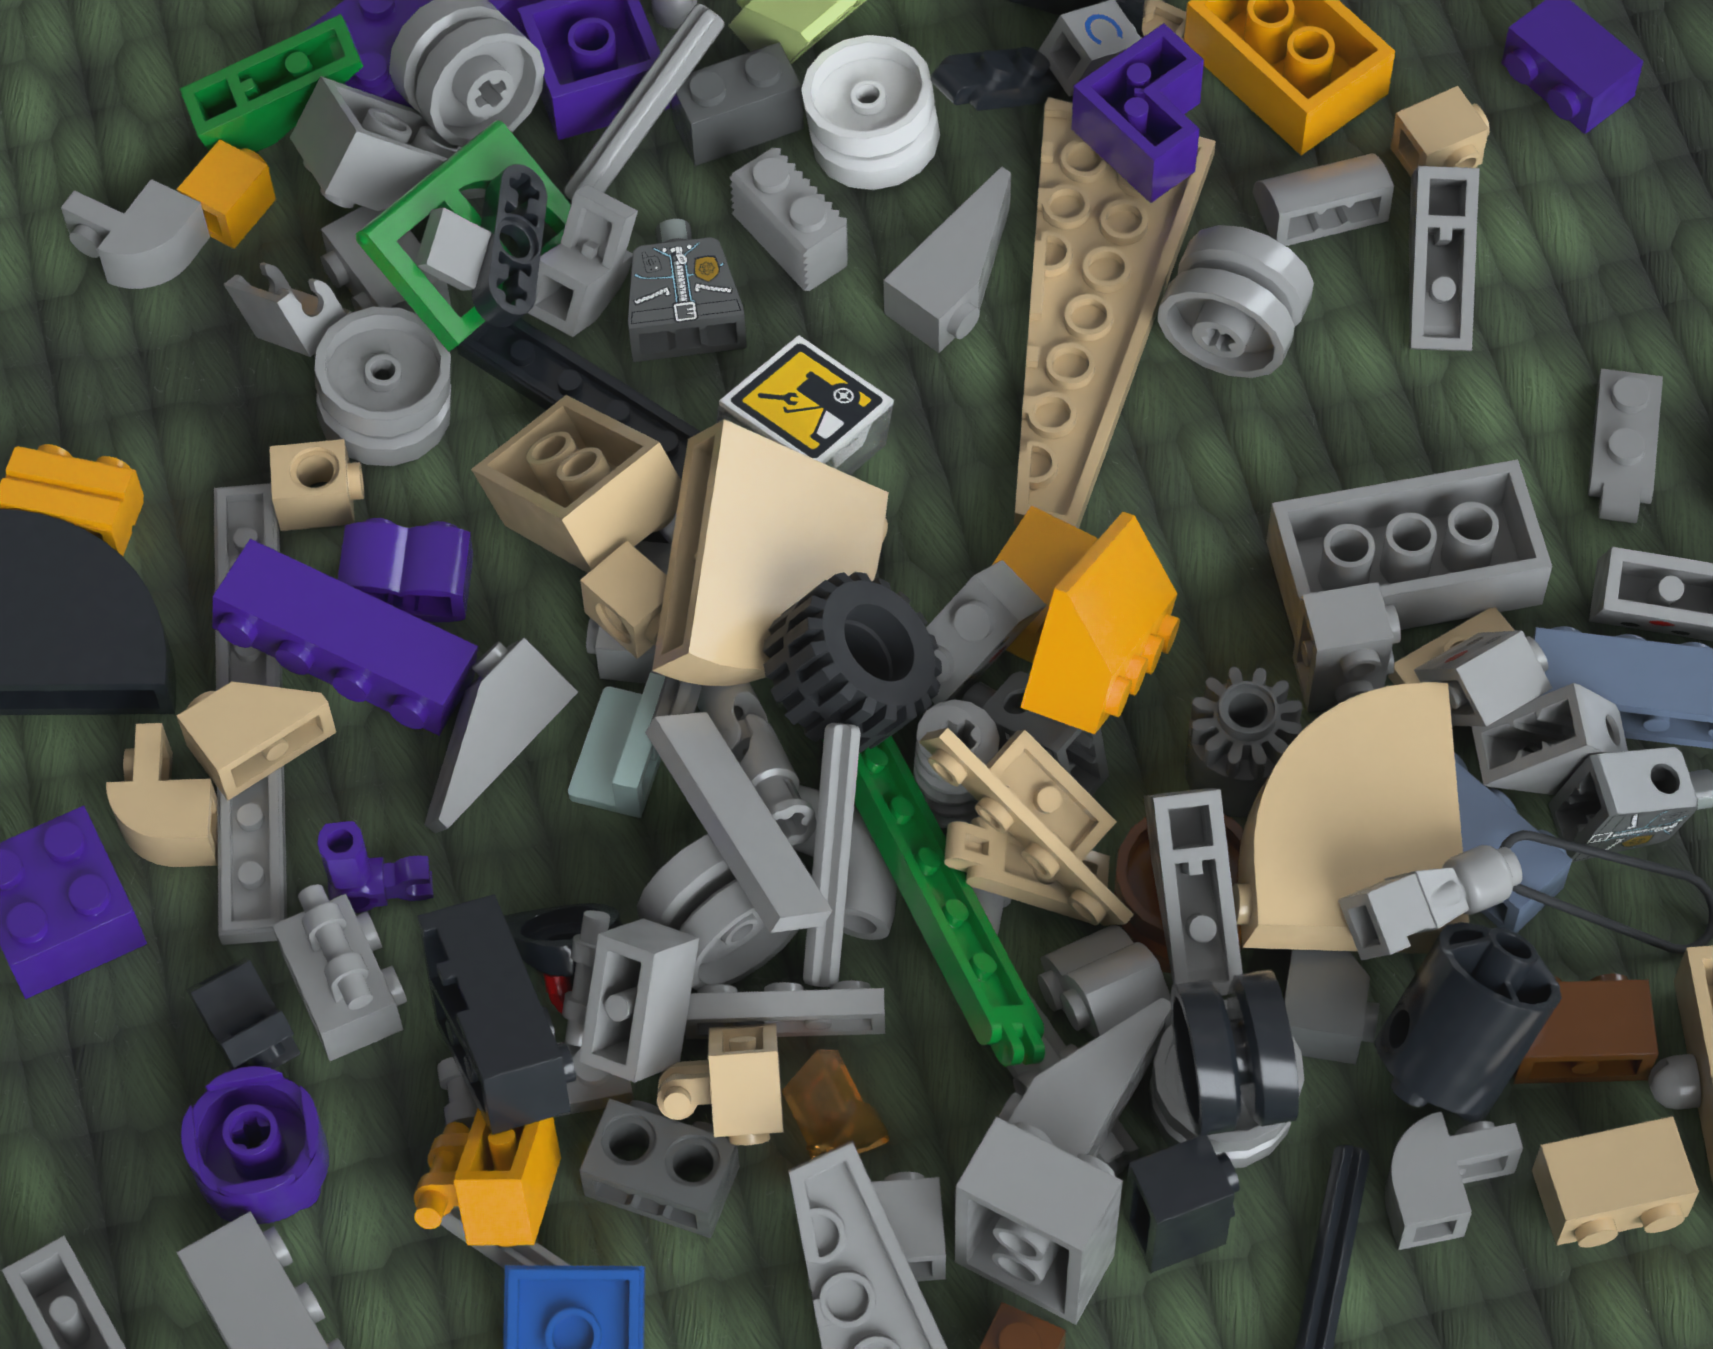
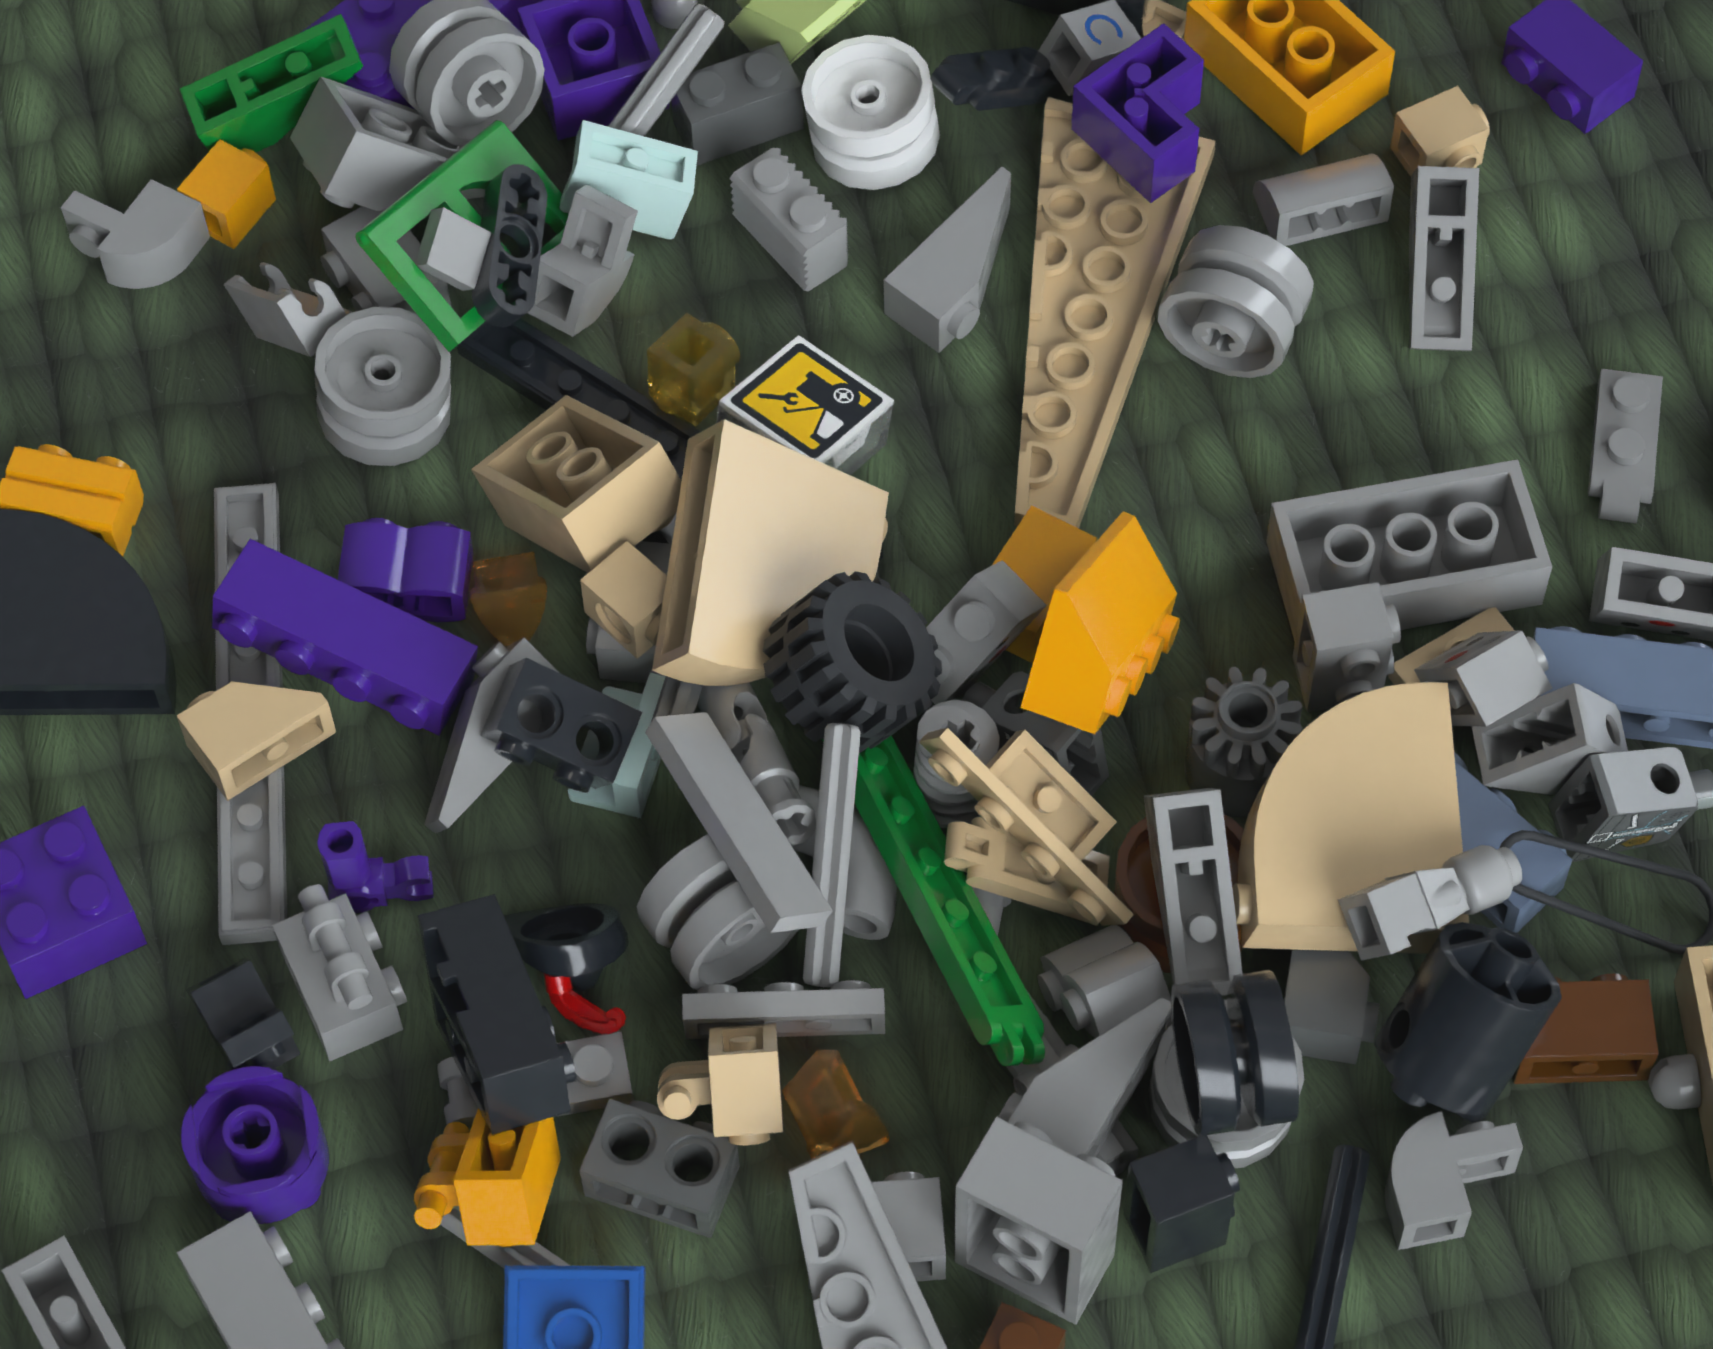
tan brick [106,723,218,867] -> none
tan brick [270,439,364,531] -> none
light grey brick [562,910,699,1082] -> none
dark grey torso [628,219,747,362] -> none
tan brick [1532,1116,1699,1247] -> none
none -> clear orange tile [470,551,547,647]
none -> black brick [480,658,643,793]
none -> light aqua panel [560,120,698,240]
none -> clear yellow brick [647,313,740,426]

